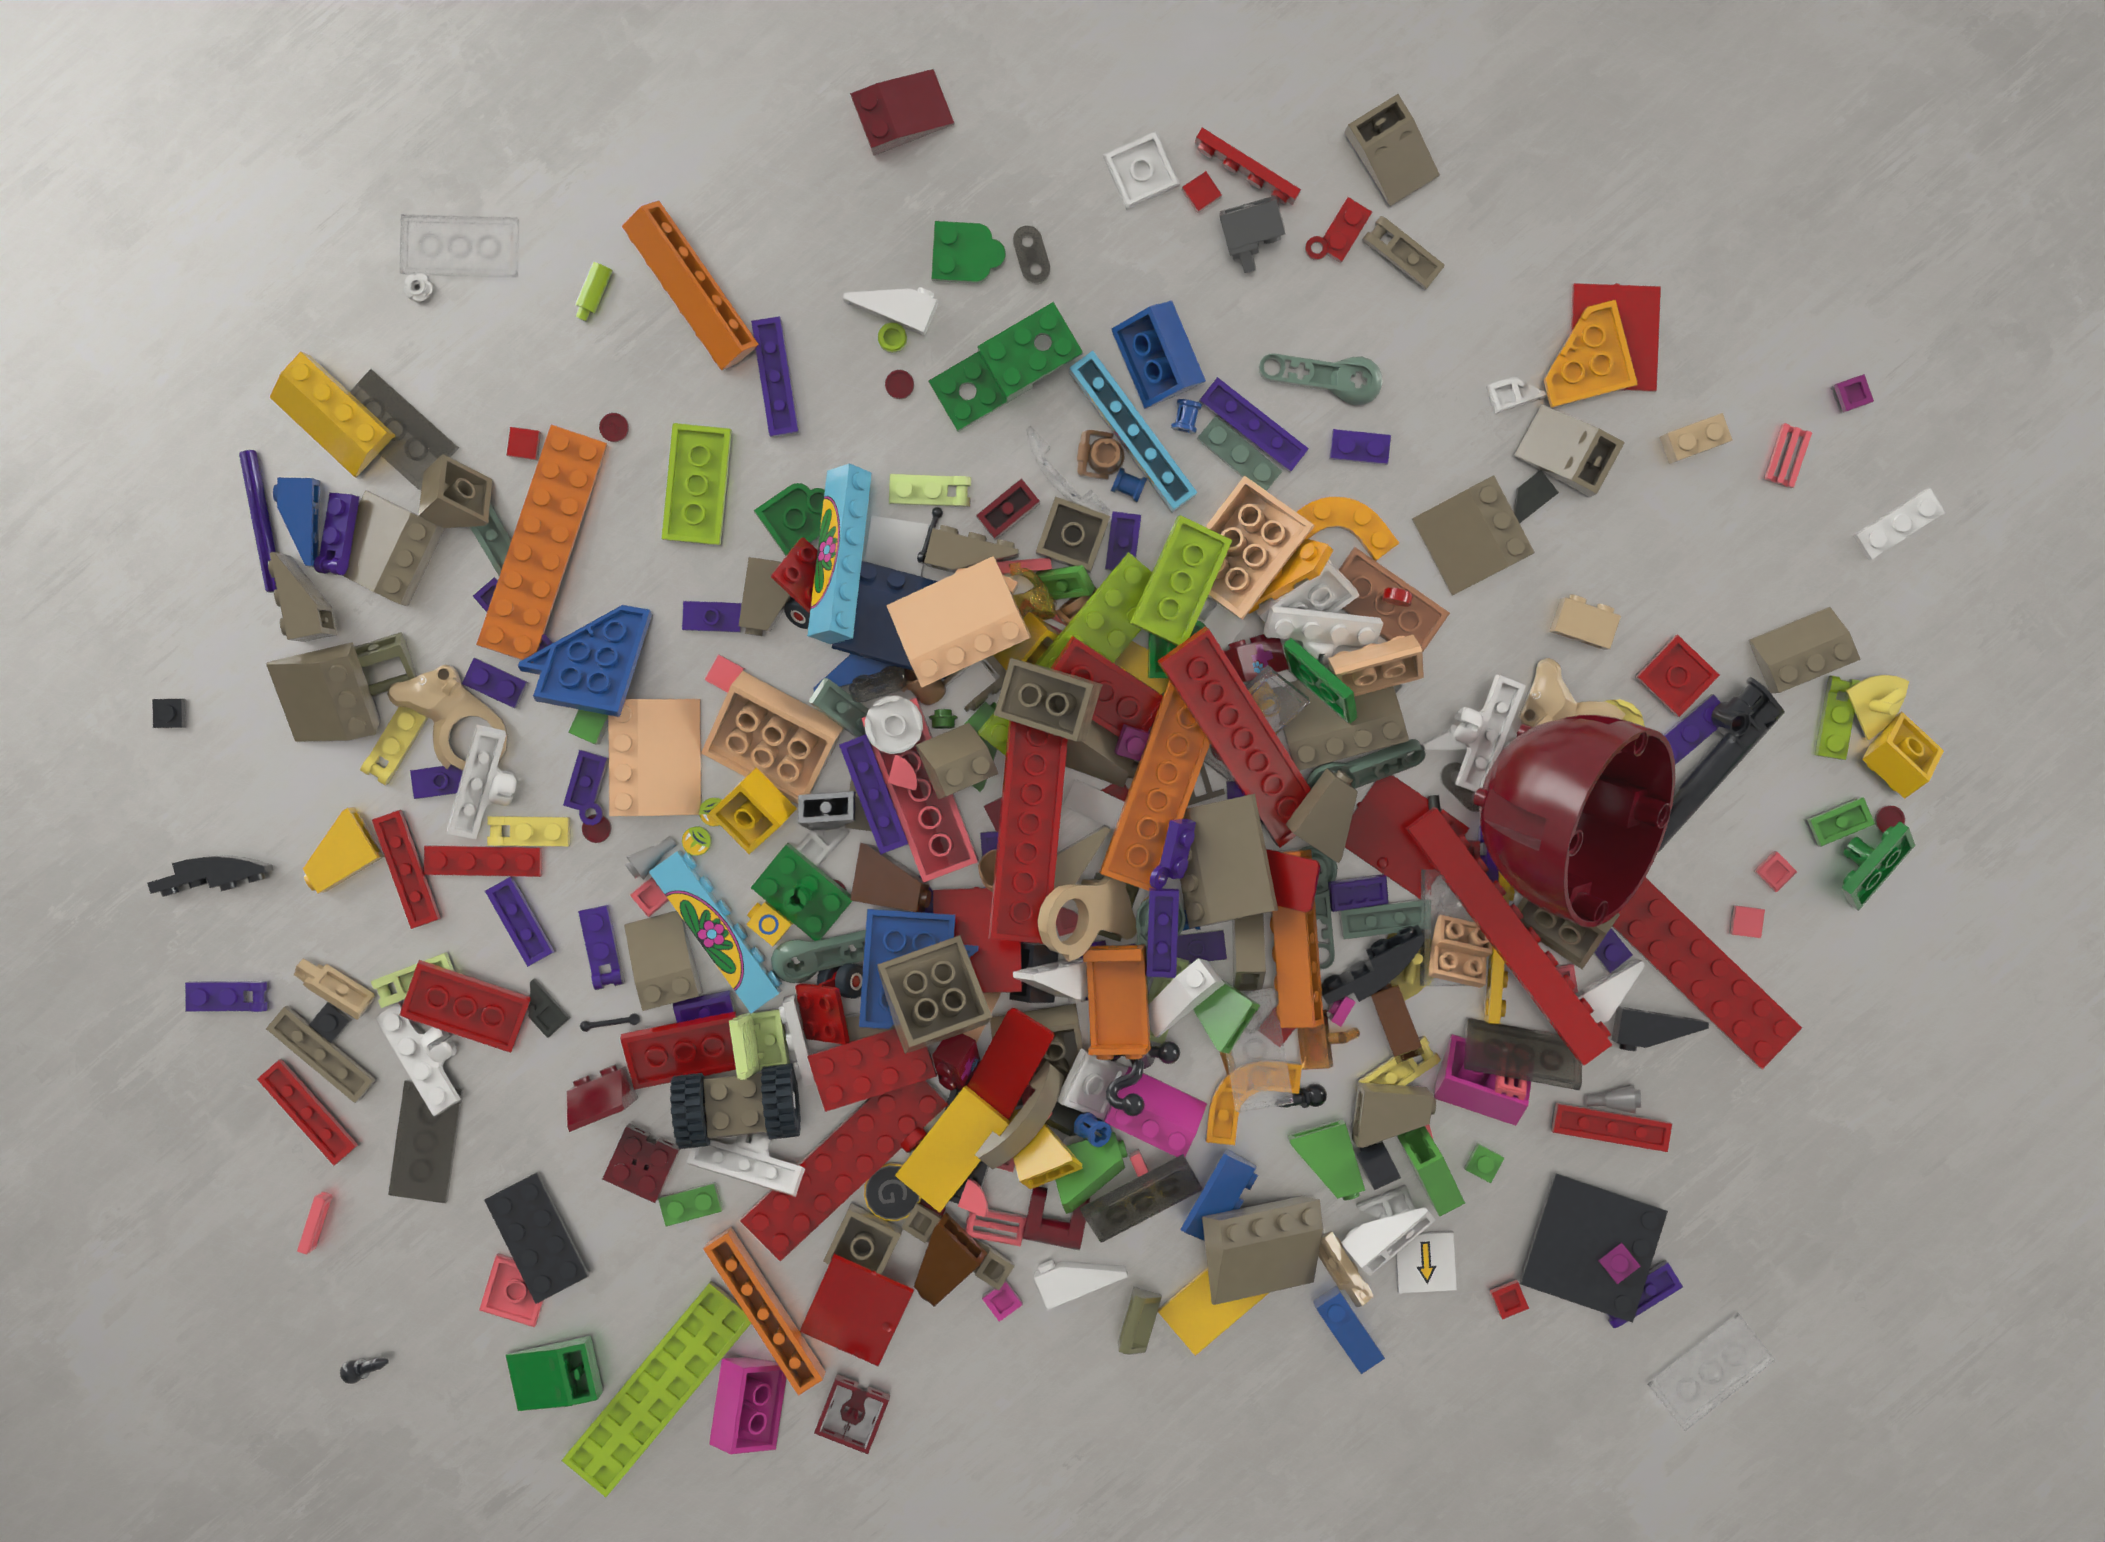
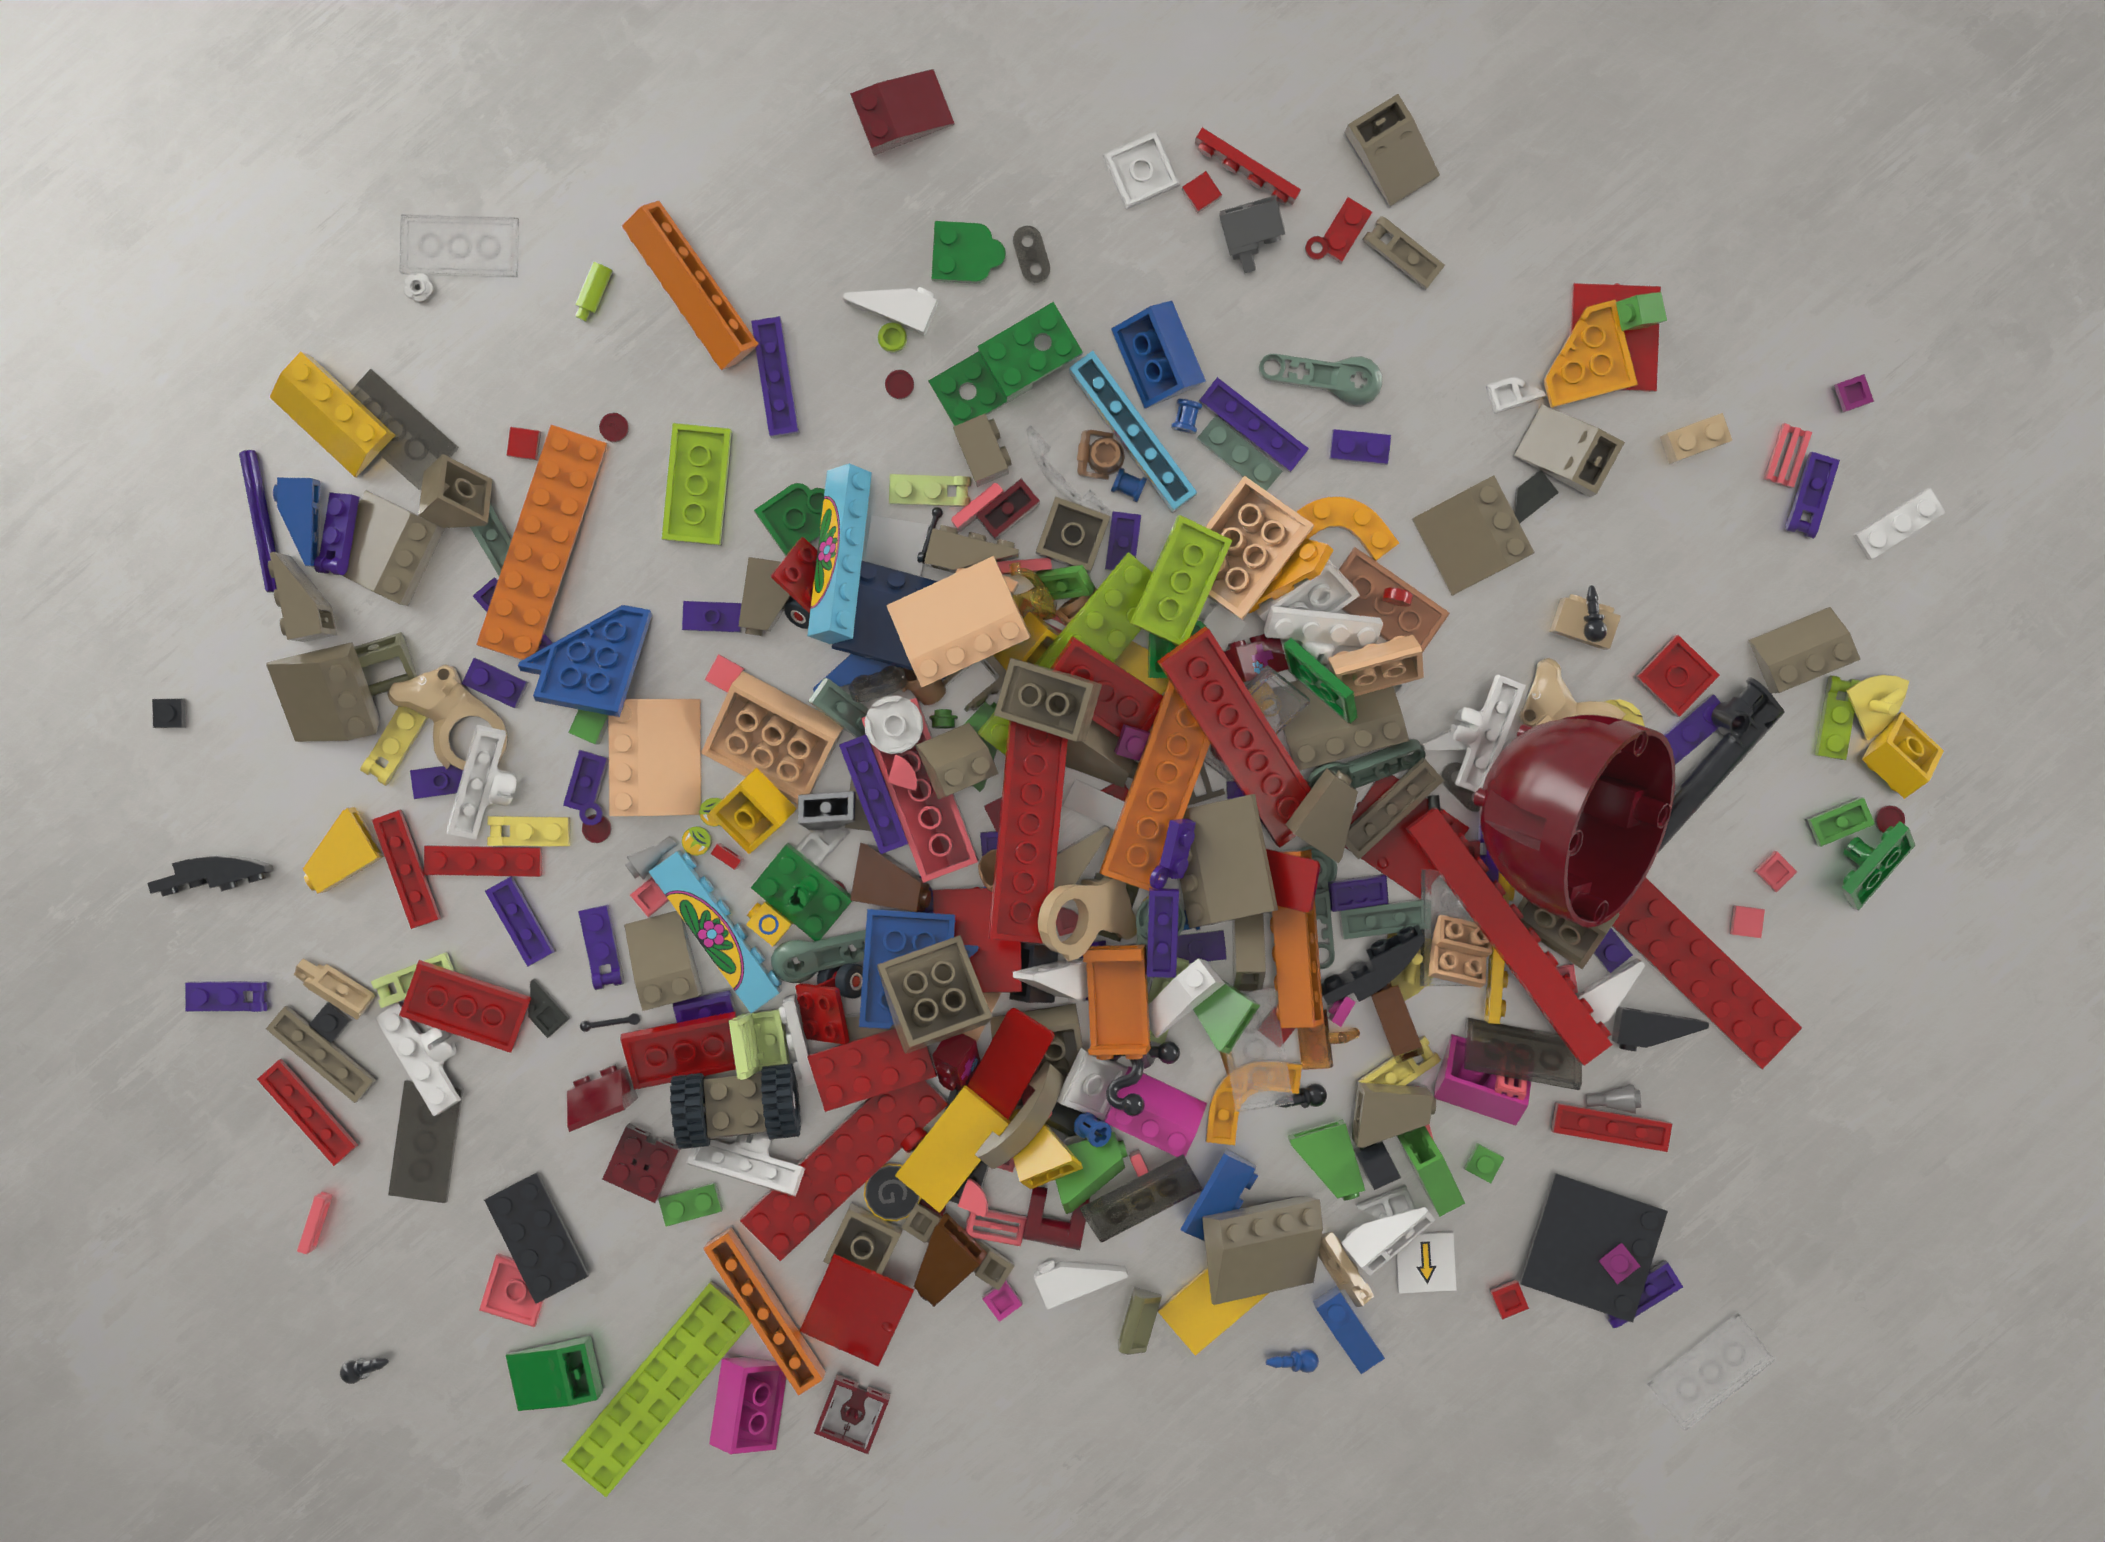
none -> red tile [710,843,744,870]
none -> coral tile [951,483,1004,532]
none -> dark tan brick [953,414,1012,487]
none -> blue bar [1265,1349,1319,1373]
none -> dark tan plate [1345,758,1444,859]
none -> black bar [1583,585,1607,642]
none -> bright green brick [1616,292,1667,331]
none -> dark purple plate [1785,452,1840,539]

